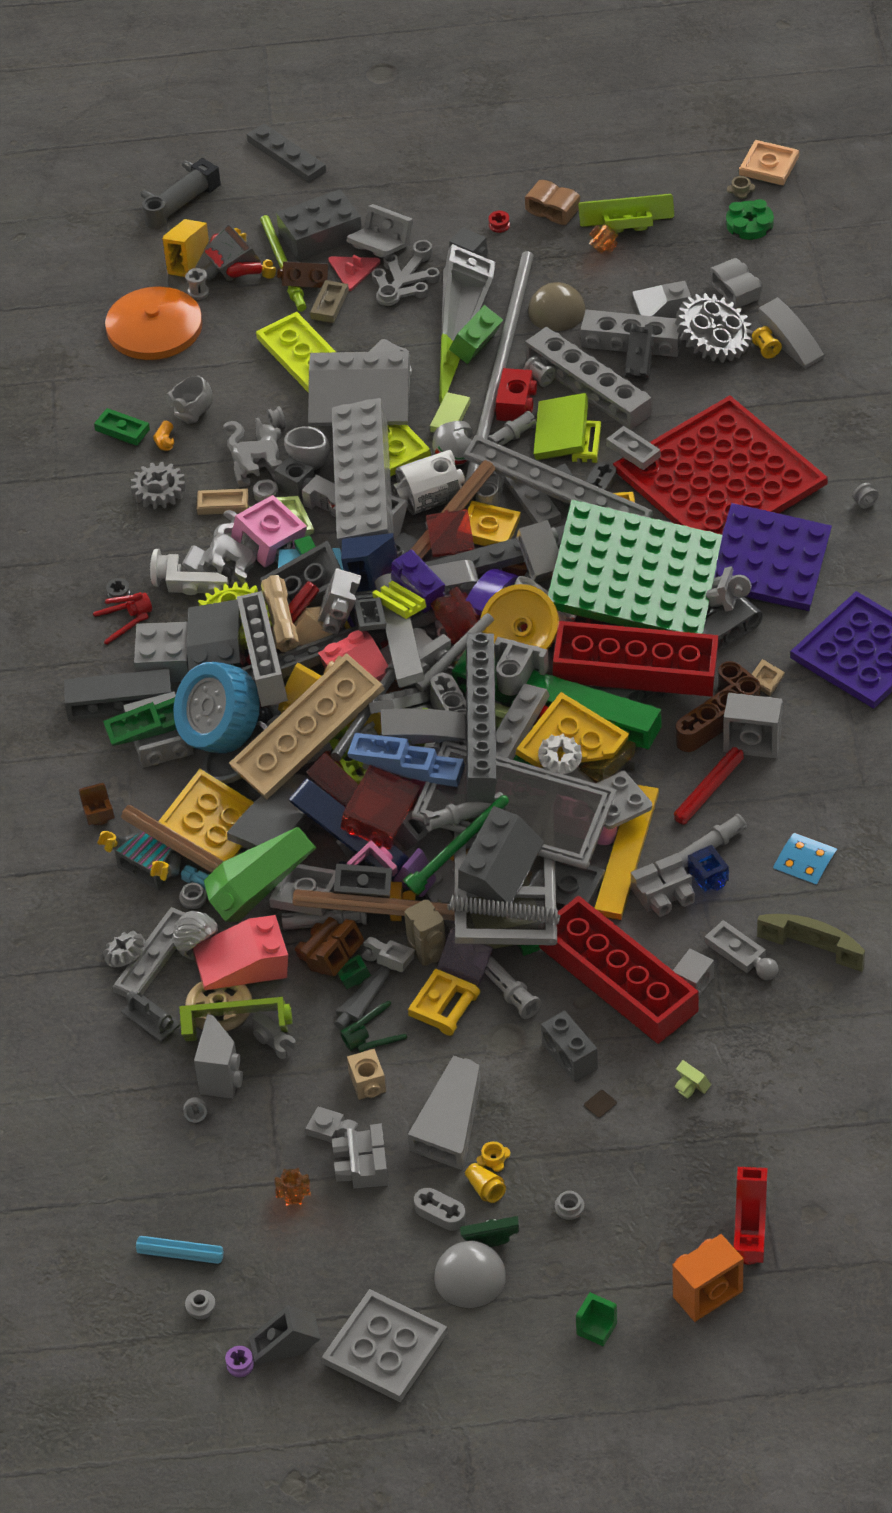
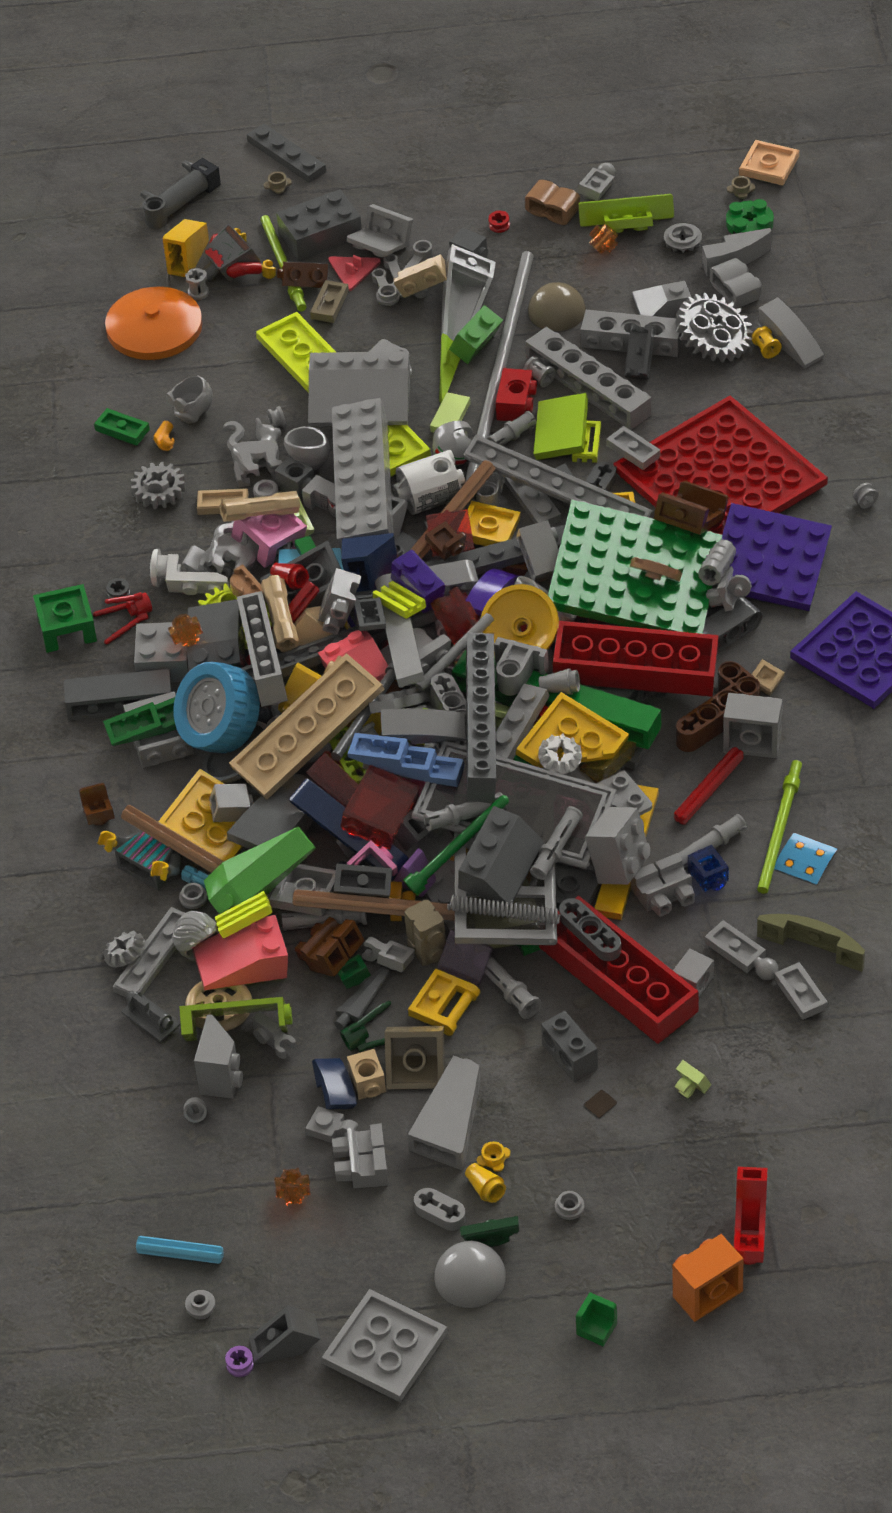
none -> green panel [33,584,97,653]
none -> clear orange gear [168,614,203,647]
none -> light grey brick [209,784,253,822]
none -> neon yellow tile [215,891,272,938]
none -> tan axle [220,491,300,522]
none -> medium nougat plate [230,564,264,597]
none -> dark tan plate [264,171,292,194]
none -> red cone [270,563,309,590]
none -> dark blue slope [312,1058,357,1109]
none -> dark tan slope [385,1026,445,1089]
none -> tan bracket [393,254,447,298]
none -> reddish brown bracket [425,521,466,561]
none -> light grey pin [530,806,583,880]
none -> light grey cone [539,668,580,695]
none -> dark grey beam [559,898,621,961]
none -> light grey plate [576,163,615,201]
none -> light grey brick [585,807,650,885]
none -> medium nougat plate [629,557,682,582]
none -> reddish brown panel [653,481,729,535]
none -> light grey gear [664,223,702,253]
none -> light grey axle [698,540,736,586]
none -> light grey slope [702,228,772,276]
none -> lime bar [757,760,802,894]
none -> light grey plate [774,962,828,1020]

